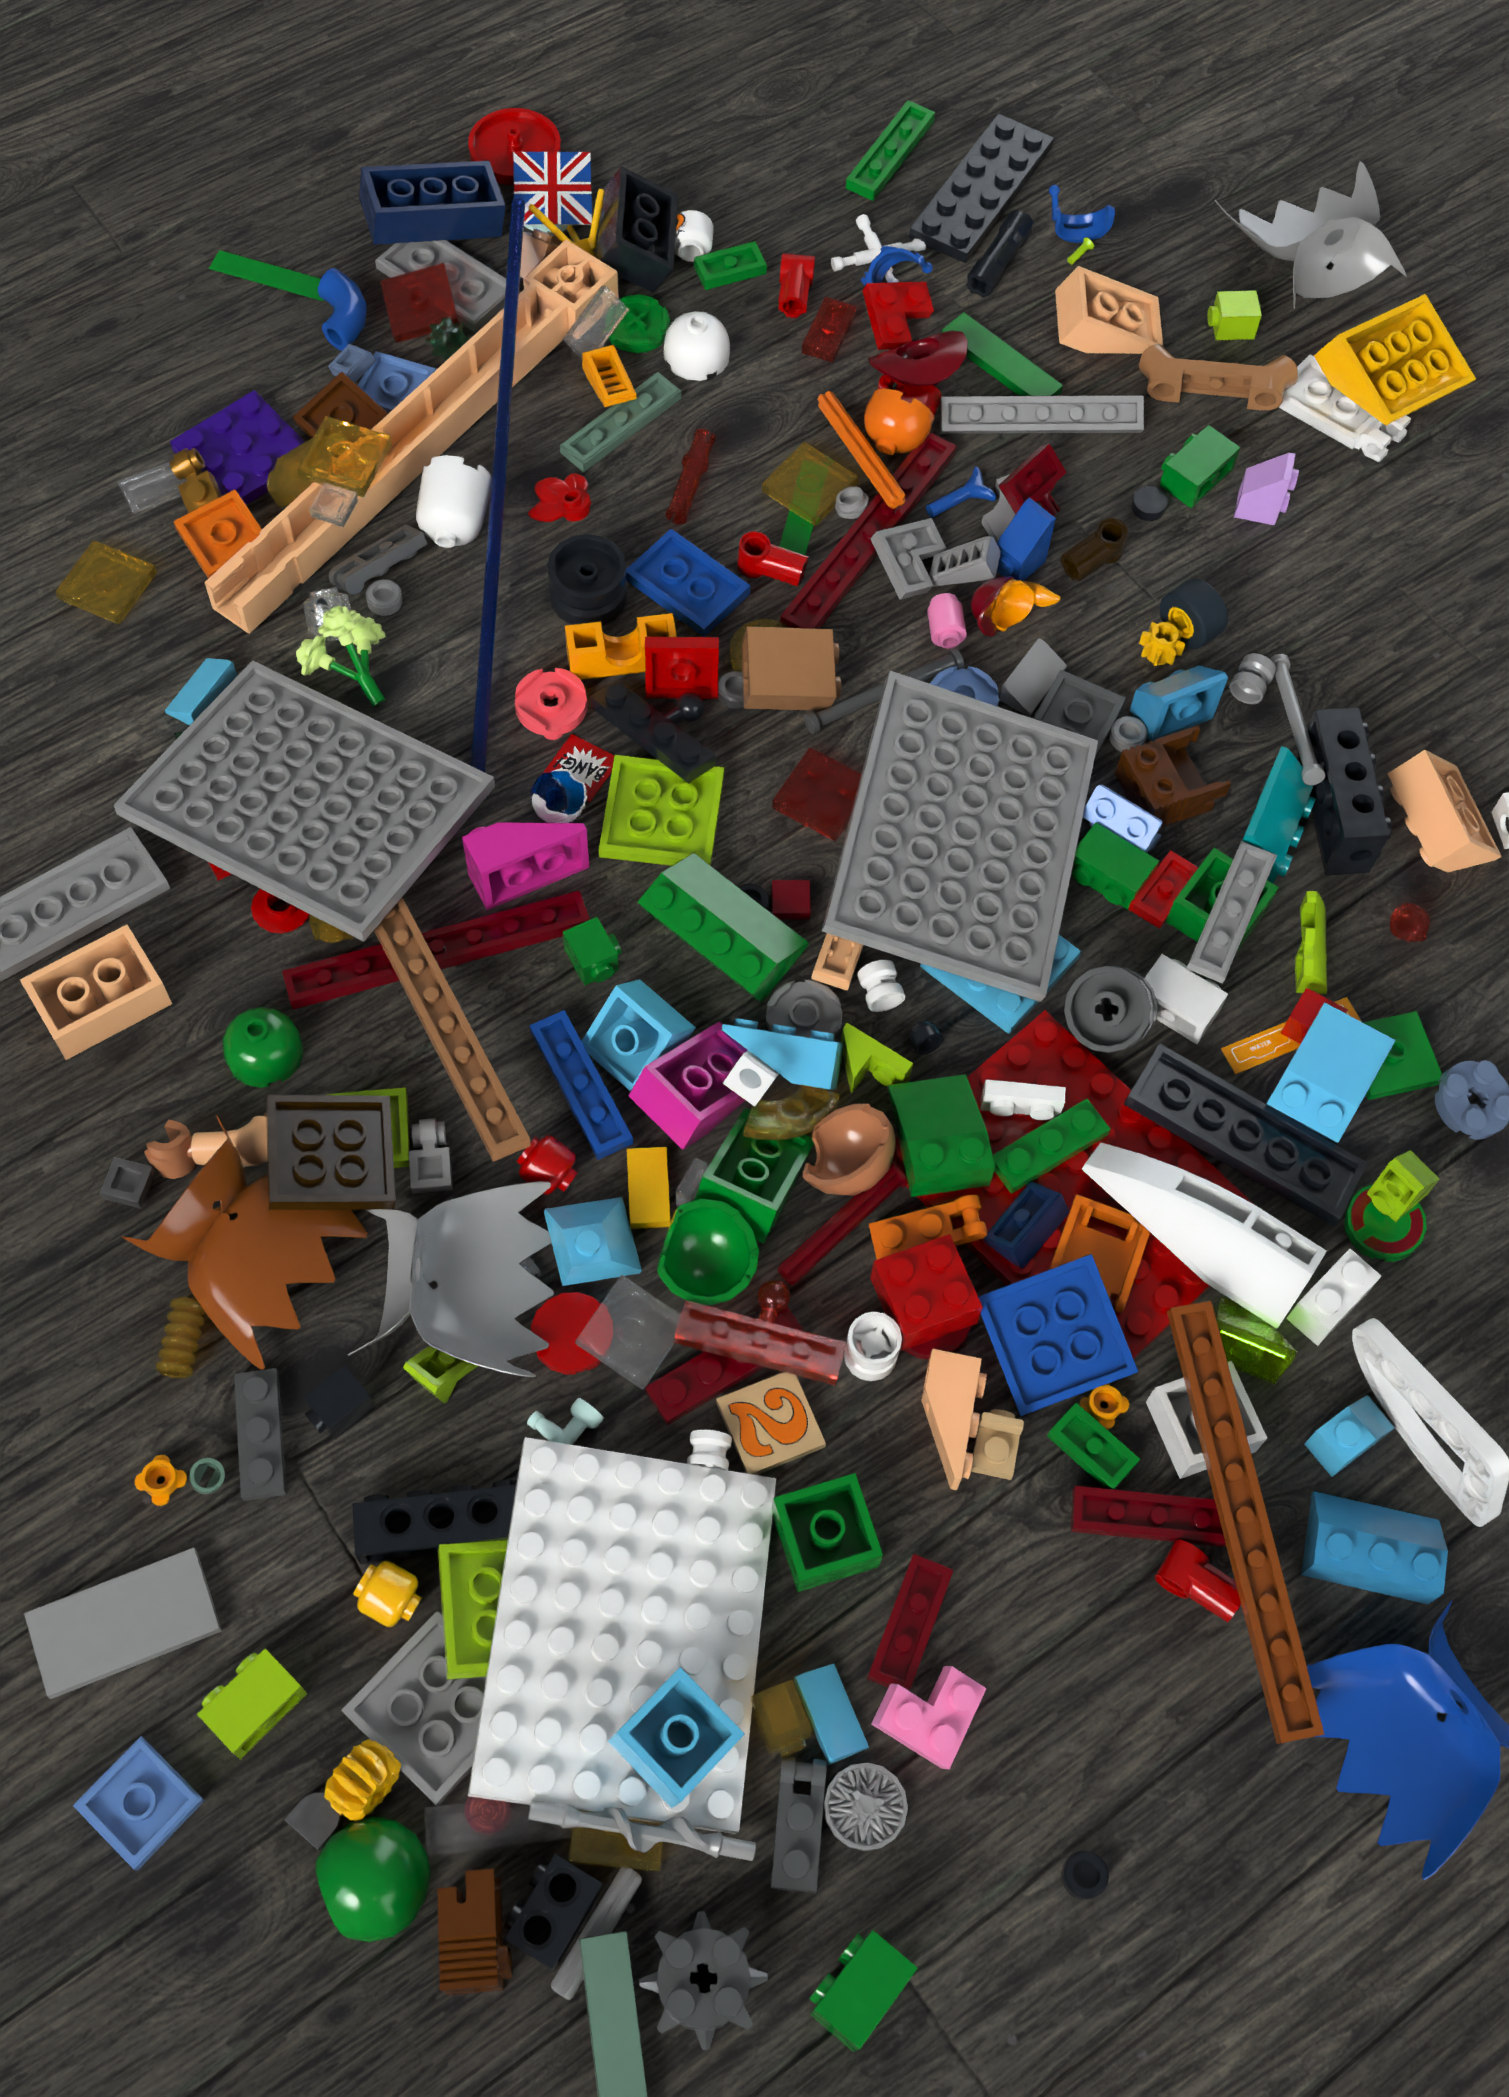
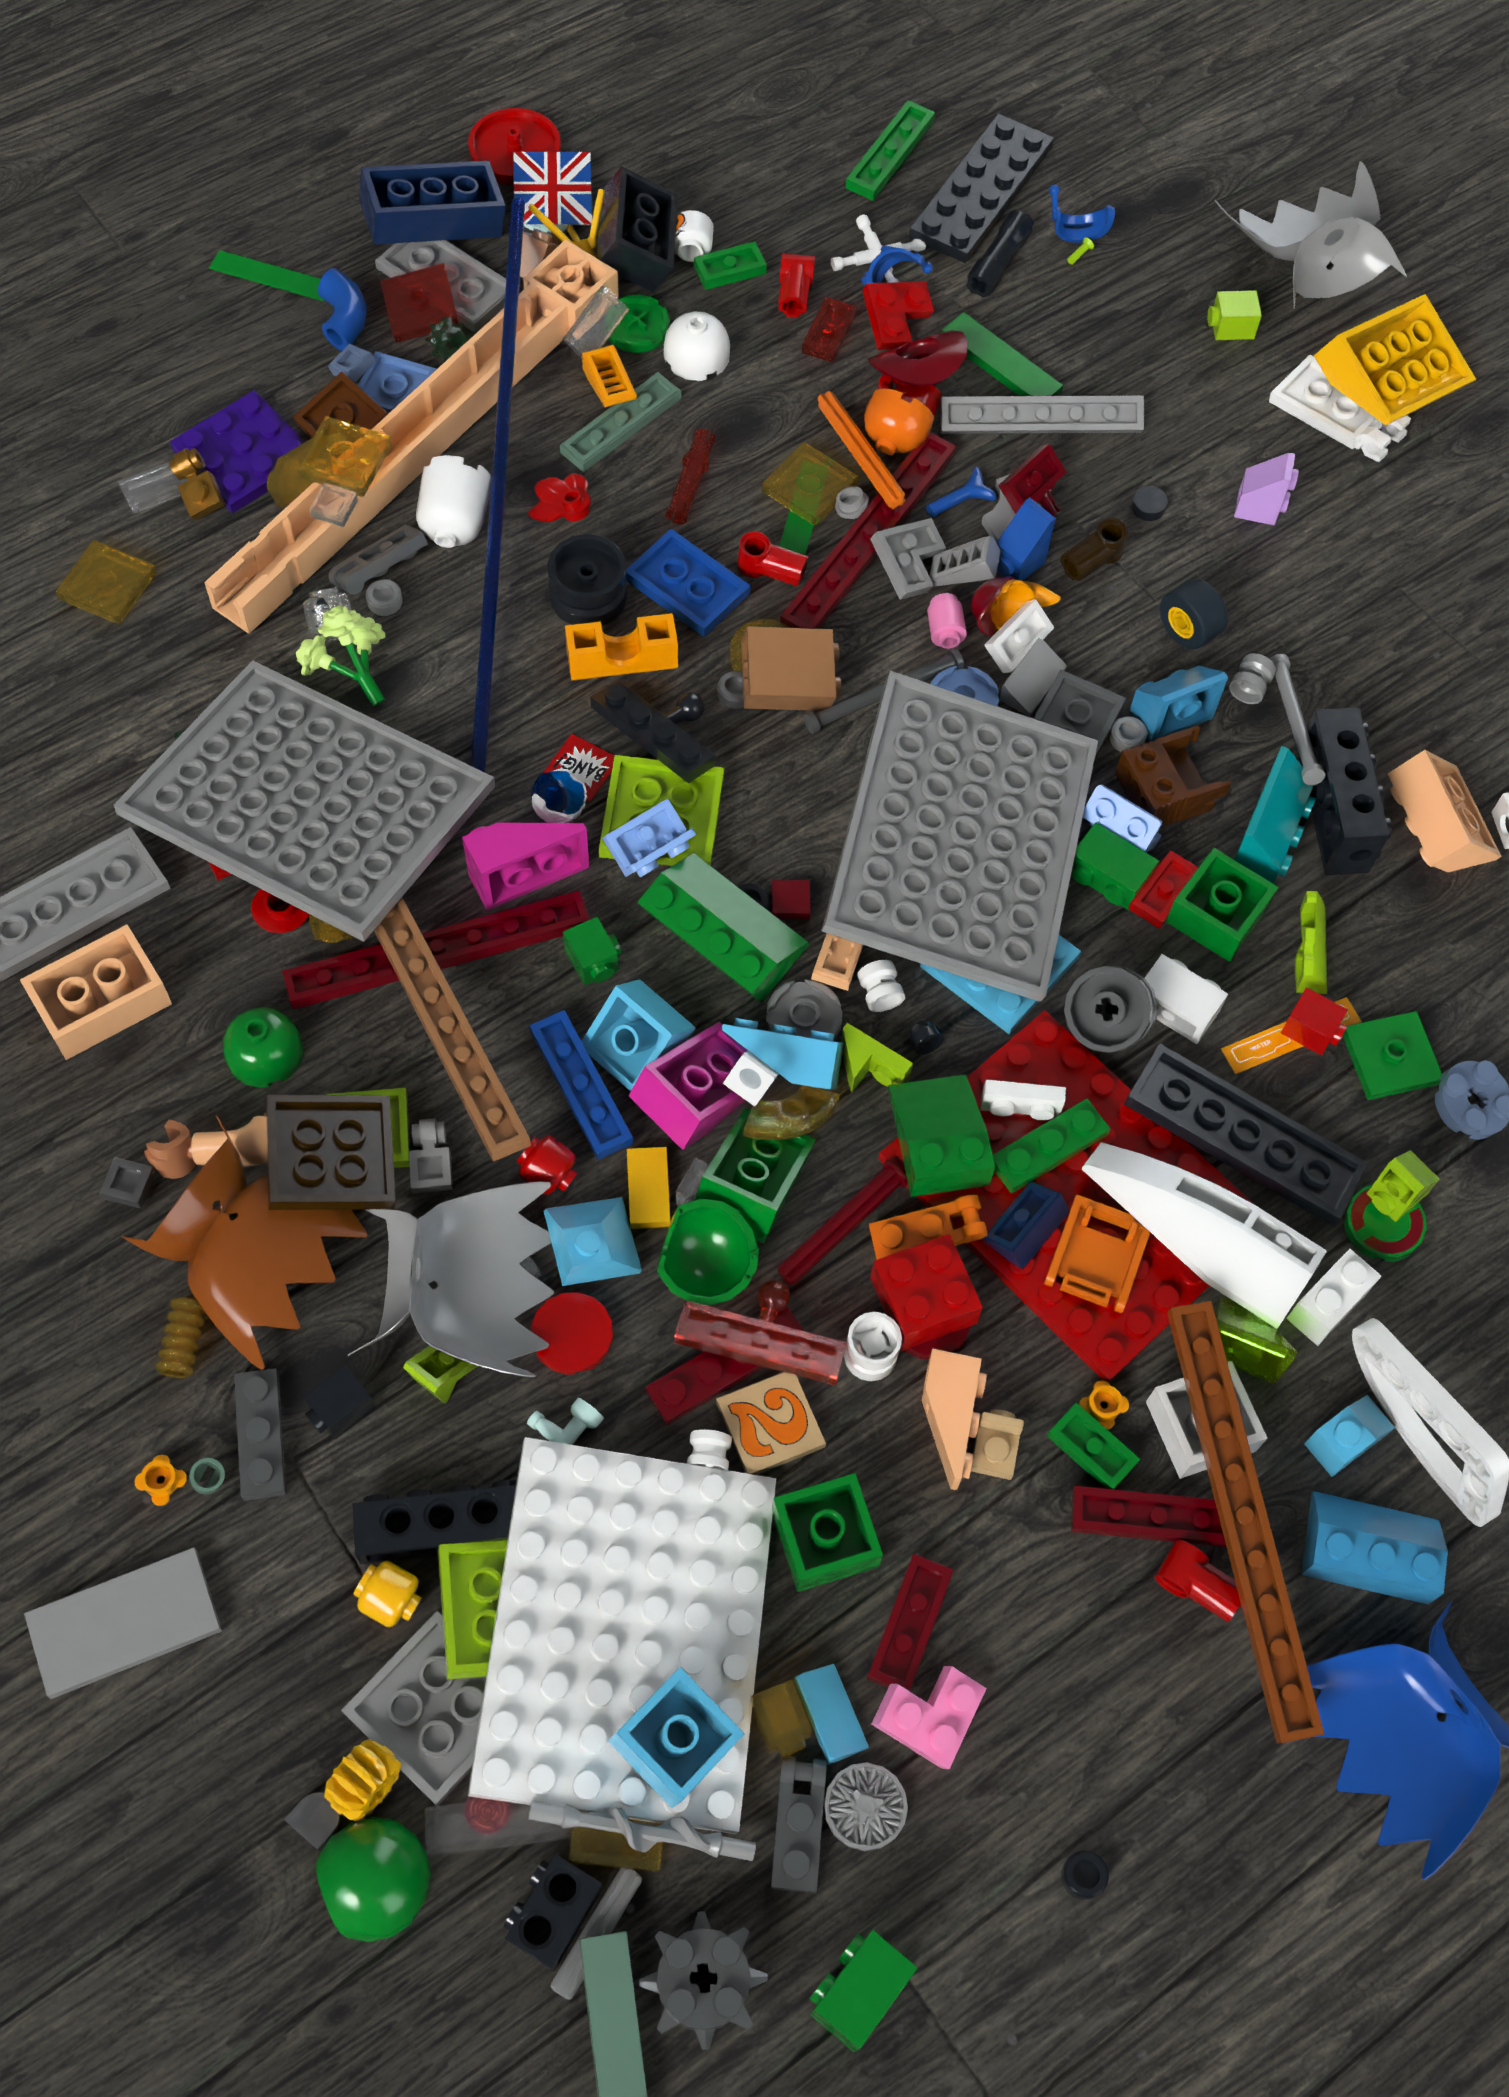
medium blue tile [73,1736,205,1871] -> none
medium azure slope [165,658,237,725] -> none
orange plate [173,490,262,579] -> none
lime brick [197,1649,307,1760] -> none
reddish brown piece [437,1868,512,1995] -> none
coral plate [515,668,588,740] -> none
clear tile [574,1274,689,1390] -> none
red plate [645,637,719,699] -> none
clear red plate [772,747,861,842] -> none
nougat cylinder [803,1104,895,1196] -> none
blue plate [978,1254,1138,1416] -> none
light nougat slope [1055,266,1163,354] -> none
medium nougat plate [1139,344,1298,411] -> none
yellow gear [1139,621,1185,666] -> none
green brick [1159,425,1241,508] -> none
light grey tile [1186,841,1277,984] -> none
medium azure slope [1266,1002,1395,1143] -> none
clear red tile [1389,903,1430,942] -> none
none -> light blue bracket [602,799,696,877]
none -> white plate [984,599,1054,673]

